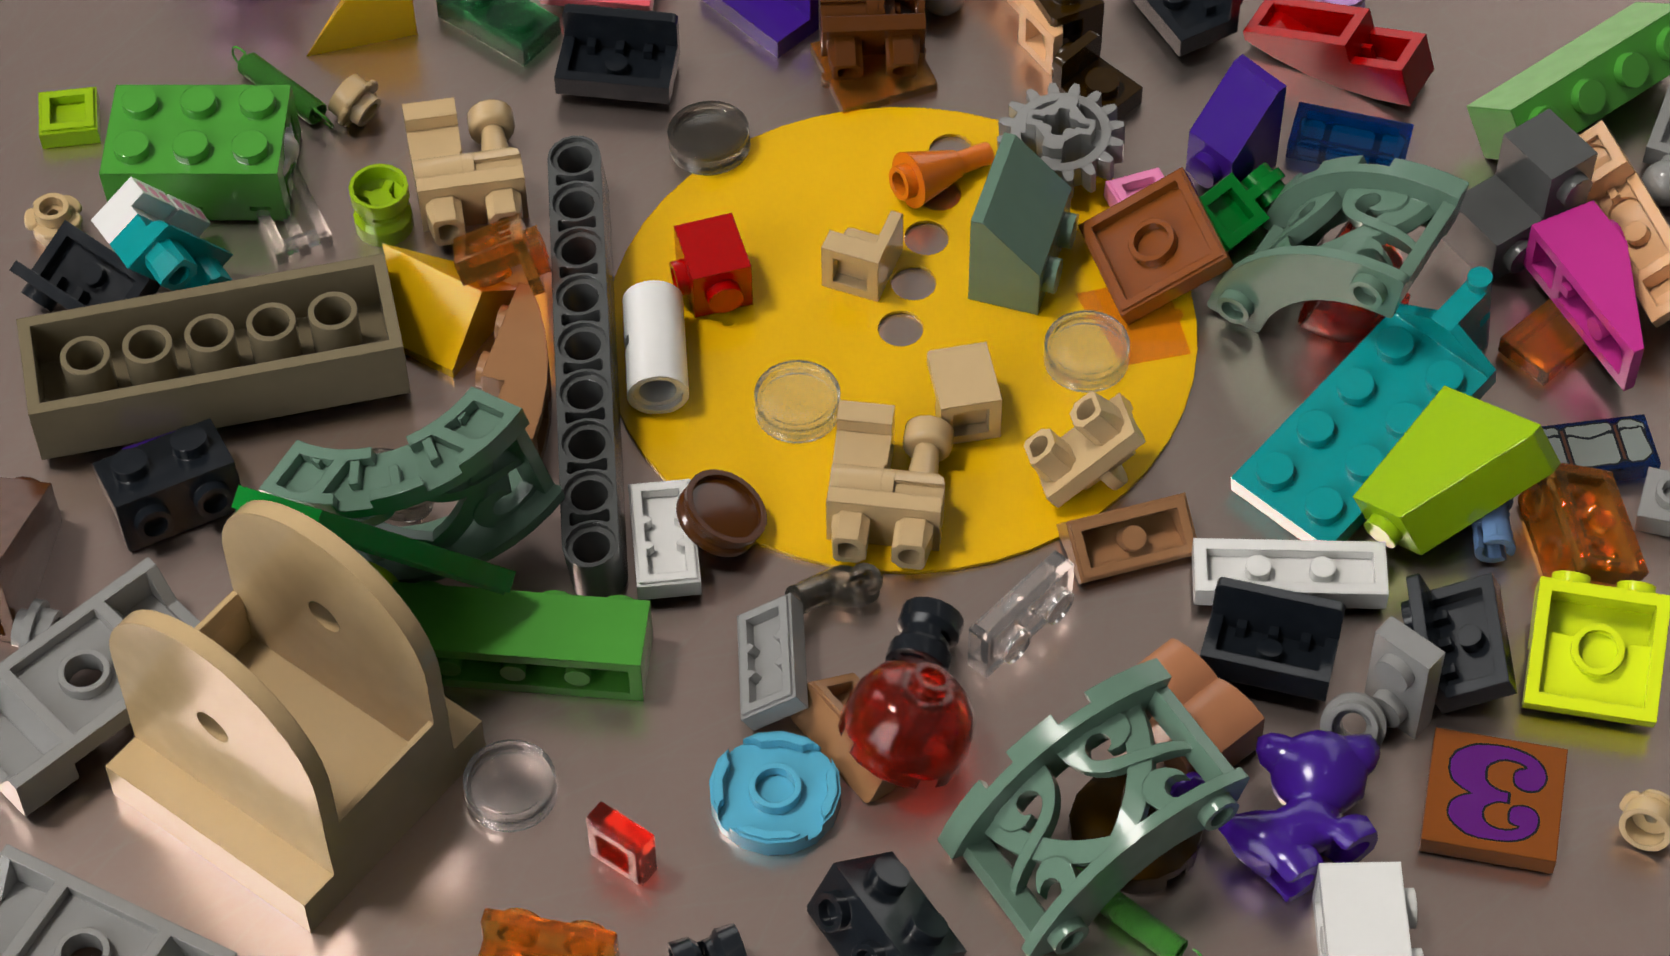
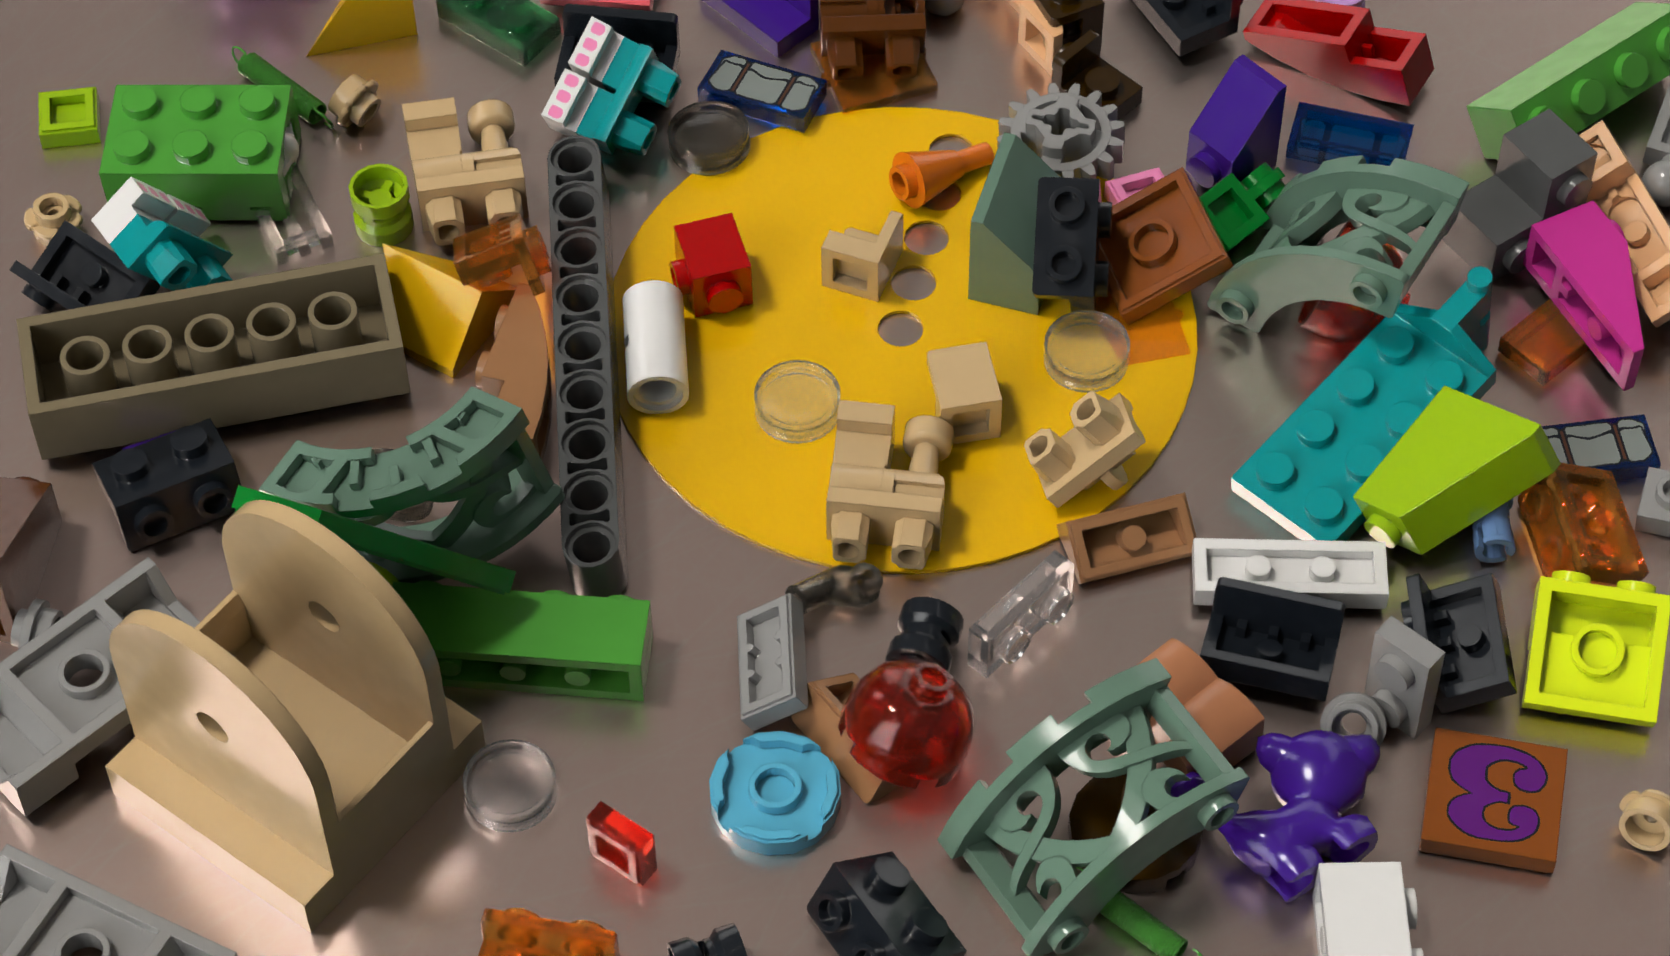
white plate [628,479,702,600] -> none
reddish brown piece [676,469,767,557] -> none
none -> teal hips [541,16,682,156]
none -> tile [697,50,827,133]
none -> black bracket [1032,177,1112,316]

